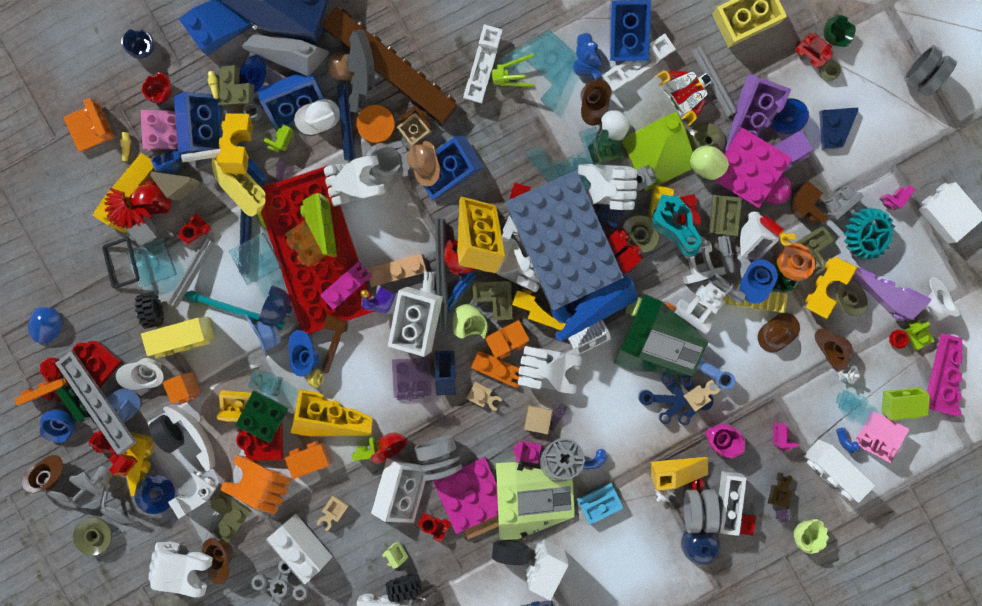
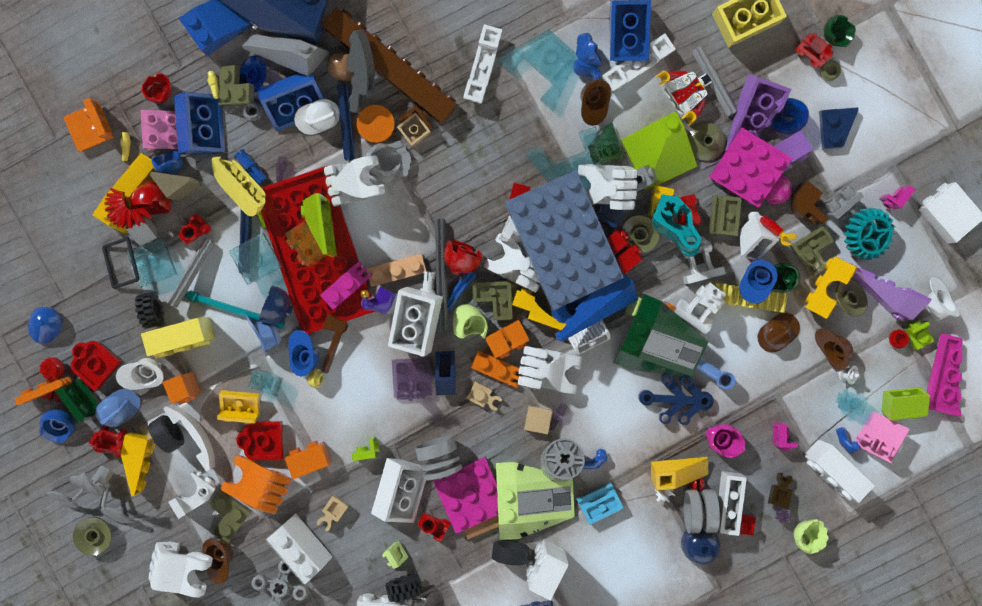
reddish brown piece [22,455,63,493] -> none
light grey plate [55,351,137,455] -> none
red tile [109,453,138,476] -> none
dark blue hair [121,29,155,59] -> none
clear blue dish [135,475,175,514] -> none
white bar [181,146,240,162] -> none
yellow arch [216,113,253,174] -> none
dark green plate [235,390,289,443] -> none
lime bracket [264,125,294,152] -> none
yellow wedge [290,389,373,436] -> none
red piece [370,432,407,464] -> none
medium nougat piece [407,141,440,187] -> none
blue slope [423,135,484,200] -> none
yellow slope [457,197,505,273] -> none
lime plant [492,53,535,88] -> none
dark pink bracket [513,440,542,464] -> none
white hair [601,110,630,141] -> none
tan plate [683,380,720,412] -> none
yellowish green piece [690,146,729,180] -> none
light grey axle [709,273,746,304] -> none
light grey axle [718,235,736,274] -> none
orange tile [777,243,815,281] -> none
dark grey wheel [904,45,957,97] -> none

